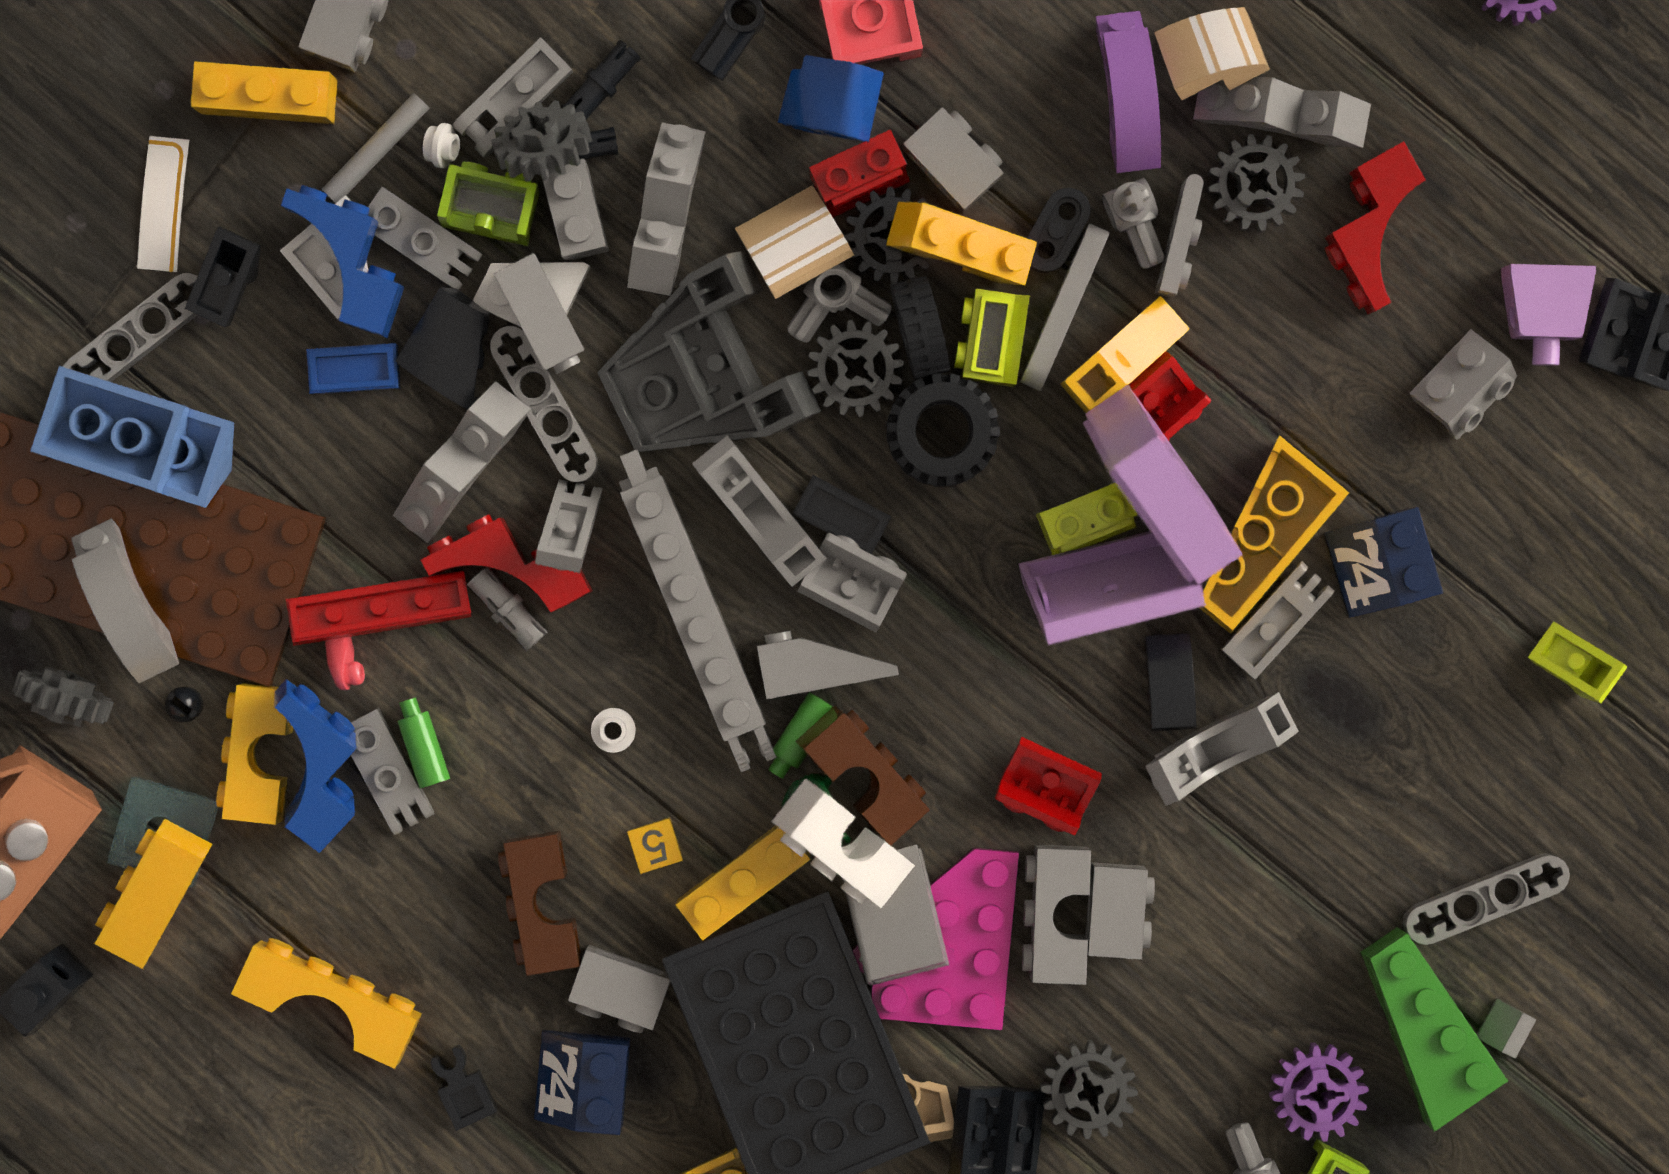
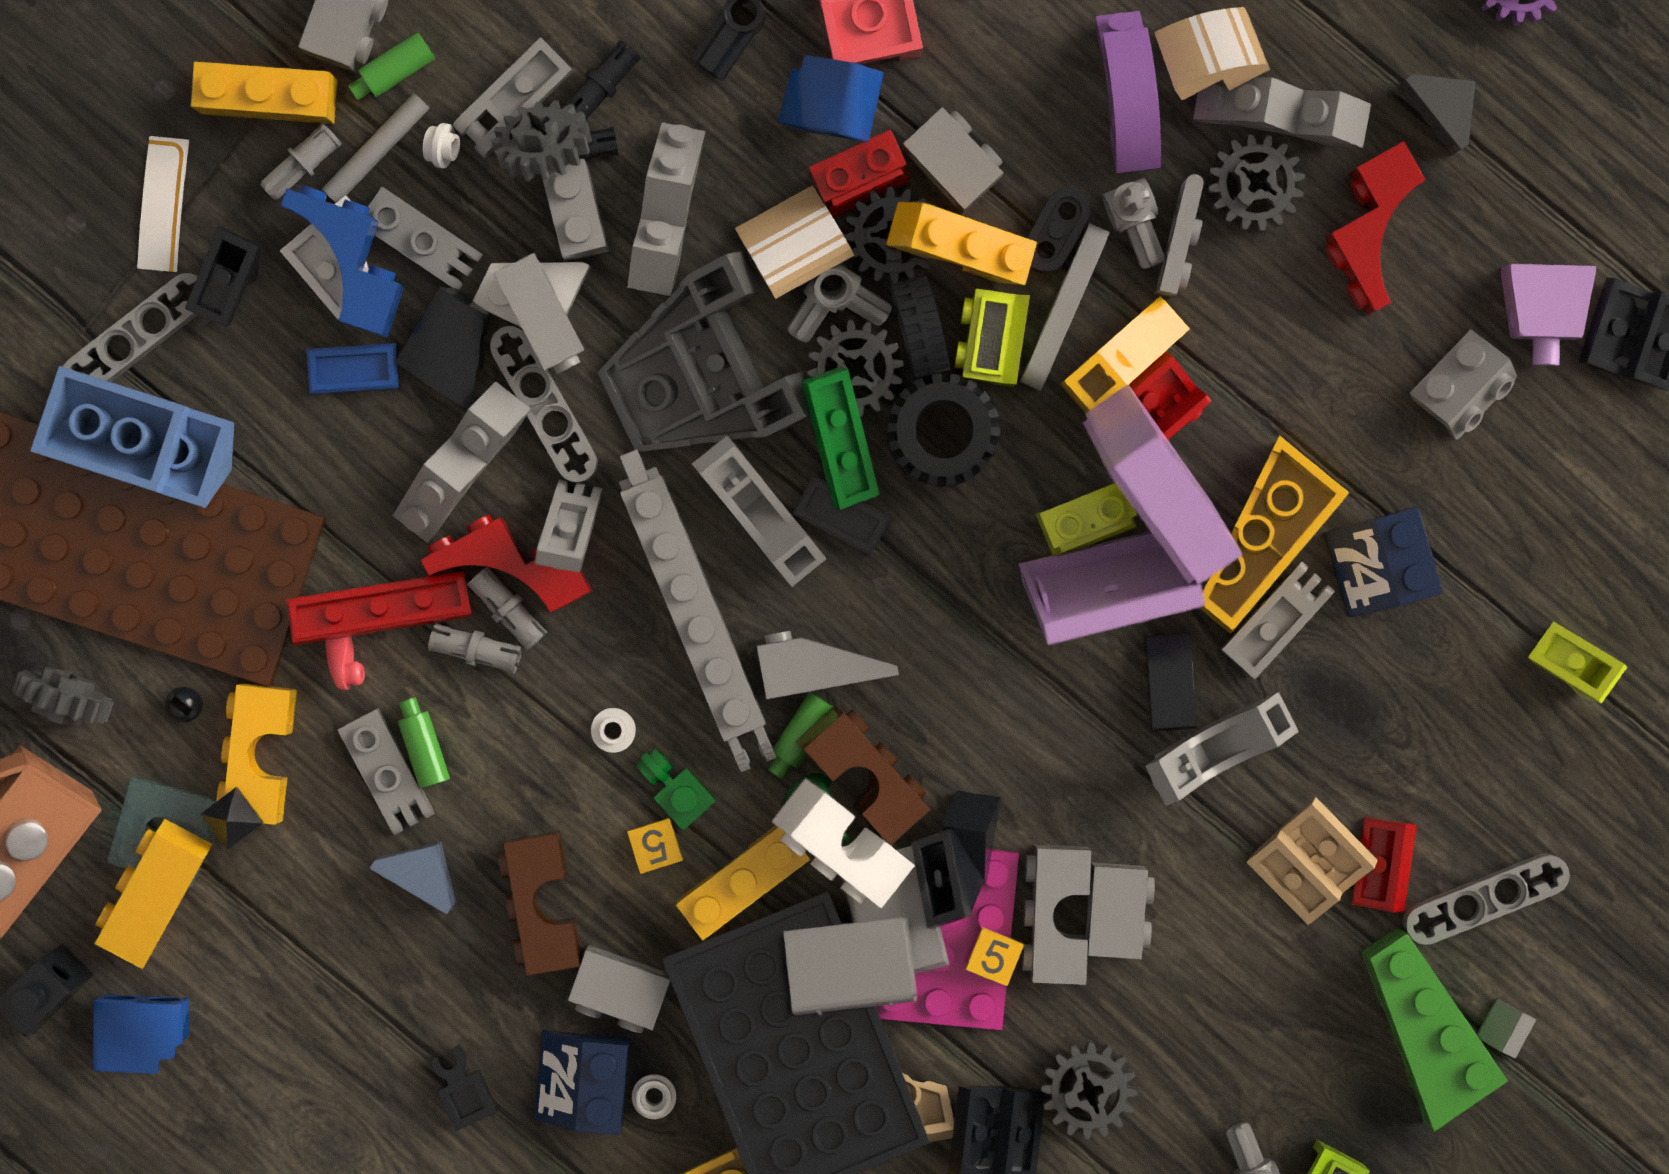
light grey arch [71,518,179,683] -> none
yellow arch [231,938,422,1069] -> none
blue arch [274,679,356,853] -> none
lime window [437,162,539,246] -> none
light grey bracket [797,533,907,632] -> none
red bracket [995,736,1102,835] -> none
medium lavender gear [1269,1042,1369,1142] -> none
none -> blue piece [92,994,189,1074]
none -> black slope [200,787,264,850]
none -> light grey axle [261,123,342,200]
none -> bright green cylinder [348,31,436,100]
none -> sand blue slope [370,841,456,914]
none -> light grey pin [428,623,522,674]
none -> white plate [632,1074,677,1119]
none -> green plate [636,748,717,831]
none -> light grey piece [783,917,917,1016]
none -> green plate [801,367,880,510]
none -> black slope [911,829,984,929]
none -> black slope [942,791,1001,886]
none -> yellow tile [965,927,1024,986]
none -> tan slope [1246,797,1378,925]
none -> red slope [1352,817,1416,912]
none -> dark grey slope [1398,74,1476,155]

